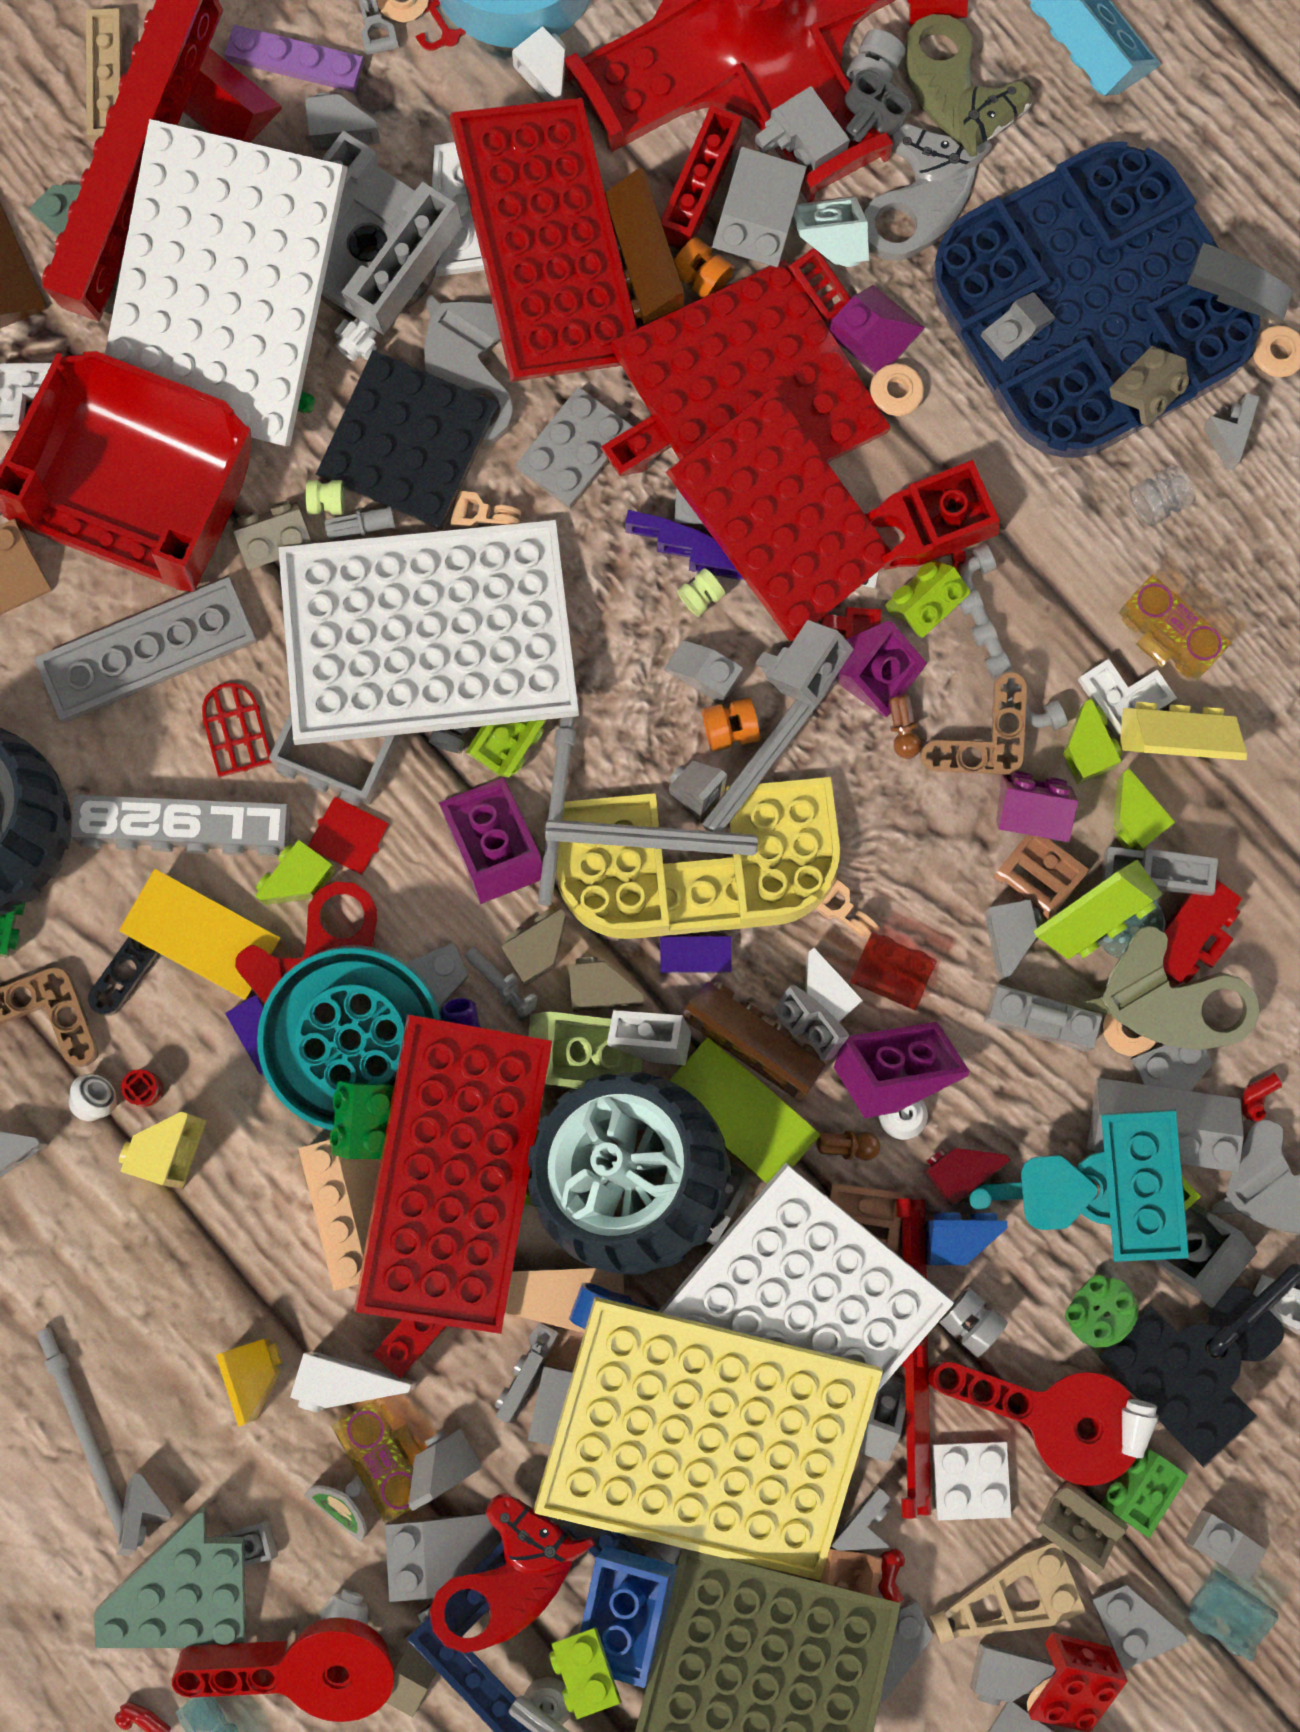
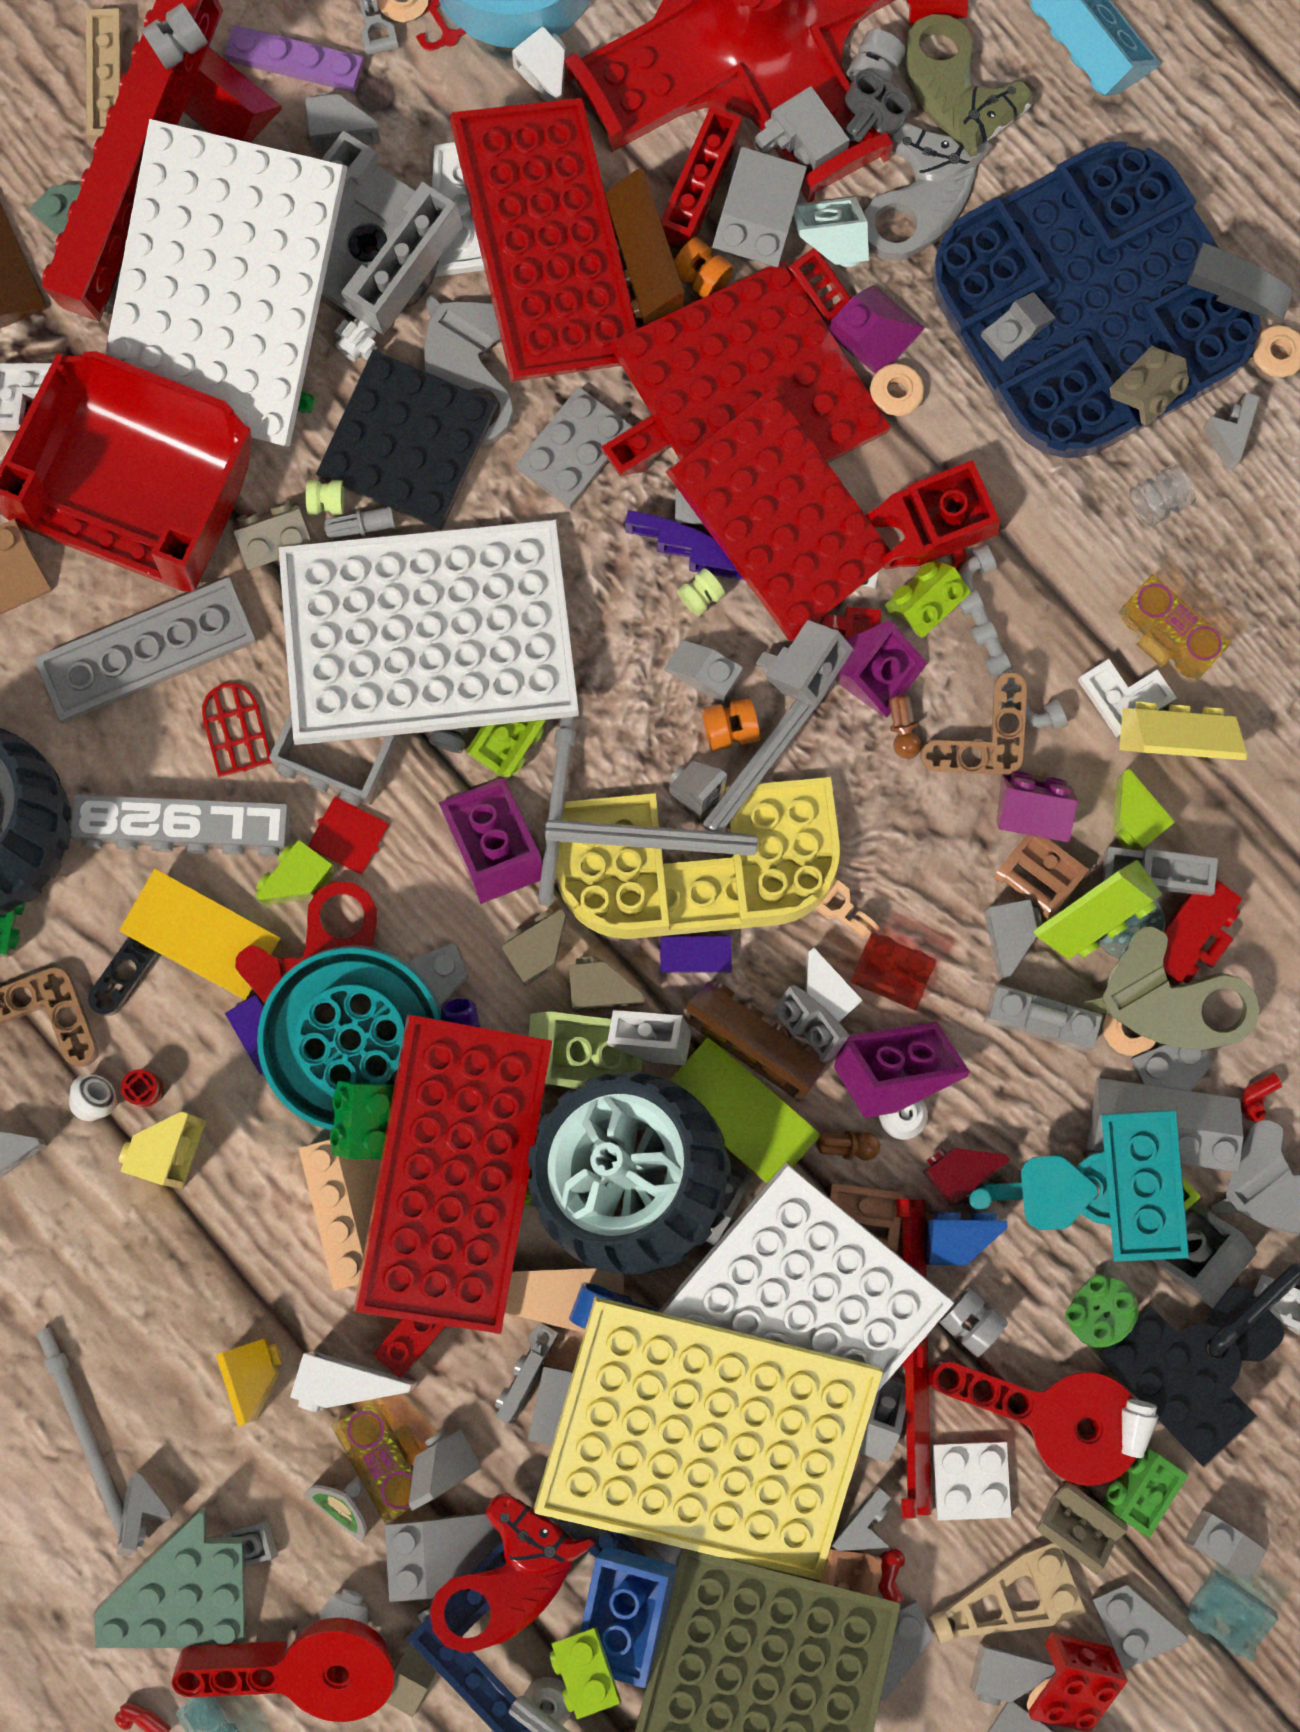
light nougat piece [450,491,521,529] -> none
light grey piece [465,947,538,1022] -> none
lime slope [1062,699,1122,785] -> none
none -> light grey wheel [141,3,208,71]

